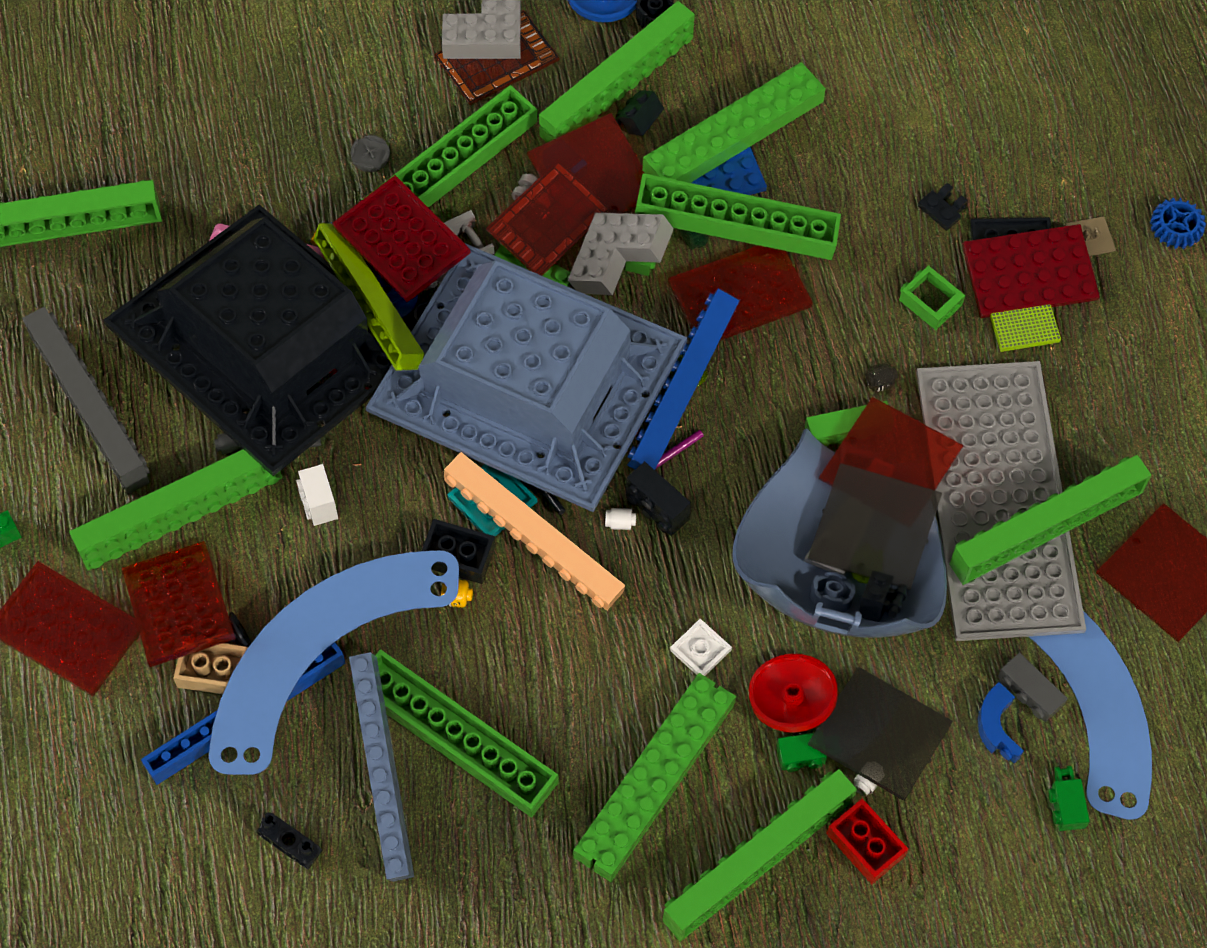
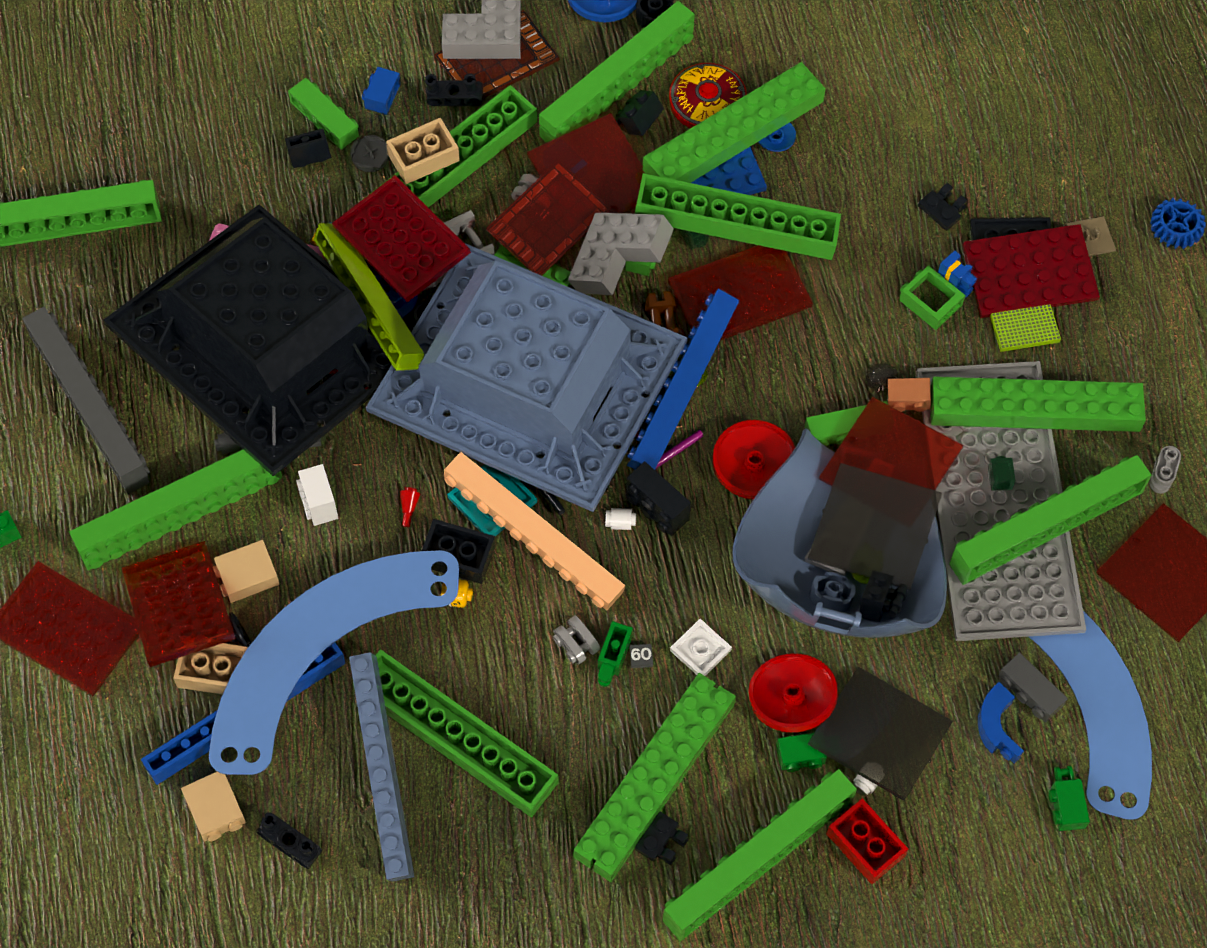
none -> tan brick [181,772,246,842]
none -> tan brick [213,540,280,603]
none -> black brick [285,128,332,169]
none -> bright green brick [288,78,359,150]
none -> blue brick [362,67,401,115]
none -> tan brick [386,118,460,185]
none -> red cone [400,487,421,528]
none -> black piece [425,73,483,107]
none -> light grey brick [552,615,600,665]
none -> green brick [598,621,633,687]
none -> dark grey tile [629,644,653,668]
none -> black plate [635,811,688,866]
none -> reddish brown piece [645,290,685,336]
none -> dish [669,63,747,128]
none -> red dish [712,420,795,499]
none -> blue dish [758,122,796,152]
none -> nougat brick [888,378,931,412]
none -> bright green brick [930,377,1146,432]
none -> blue hips [938,251,977,298]
none -> clear green brick [988,456,1016,491]
none -> light grey brick [1149,446,1181,494]

